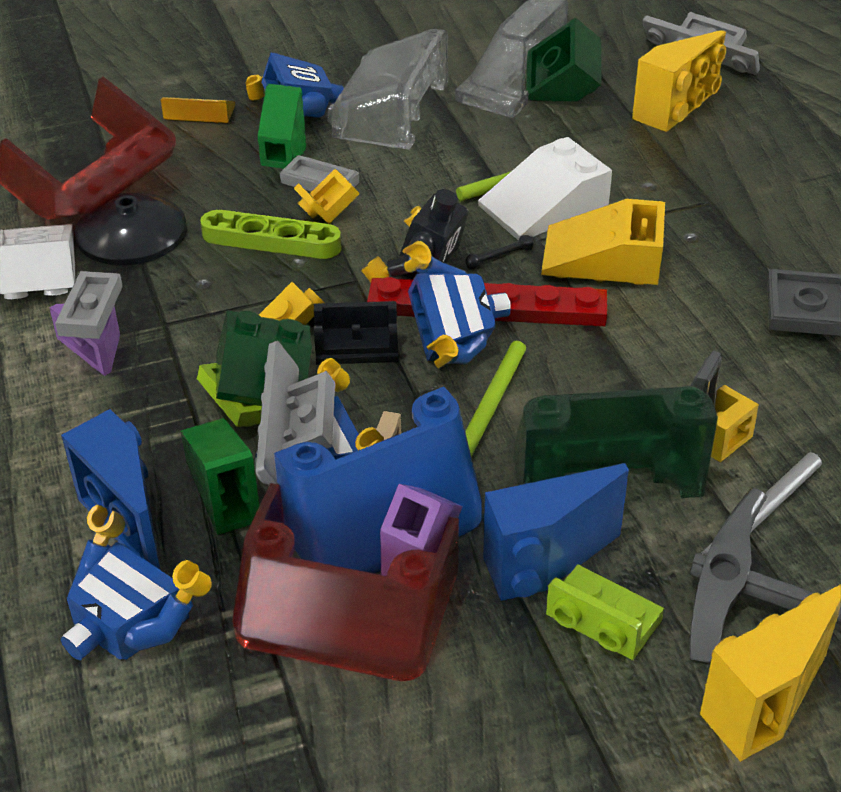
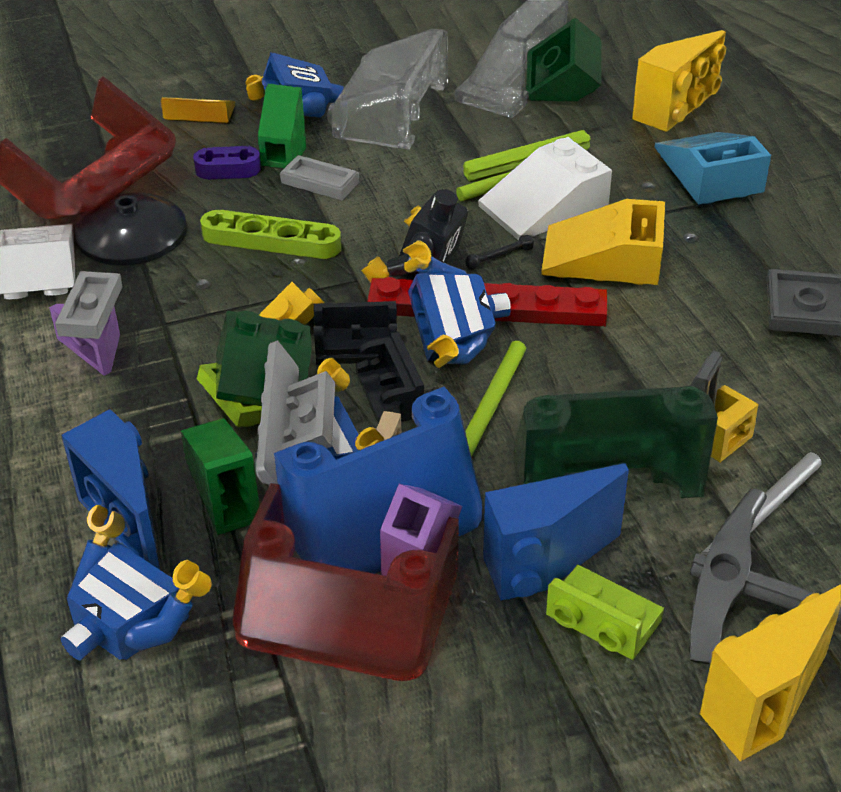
yellow bracket [294,168,360,224] -> none
light grey bracket [642,12,760,75] -> none
none -> dark purple beam [193,146,261,180]
none -> black hinge [355,332,424,424]
none -> lime axle [463,130,591,182]
none -> dark azure slope [654,132,771,205]

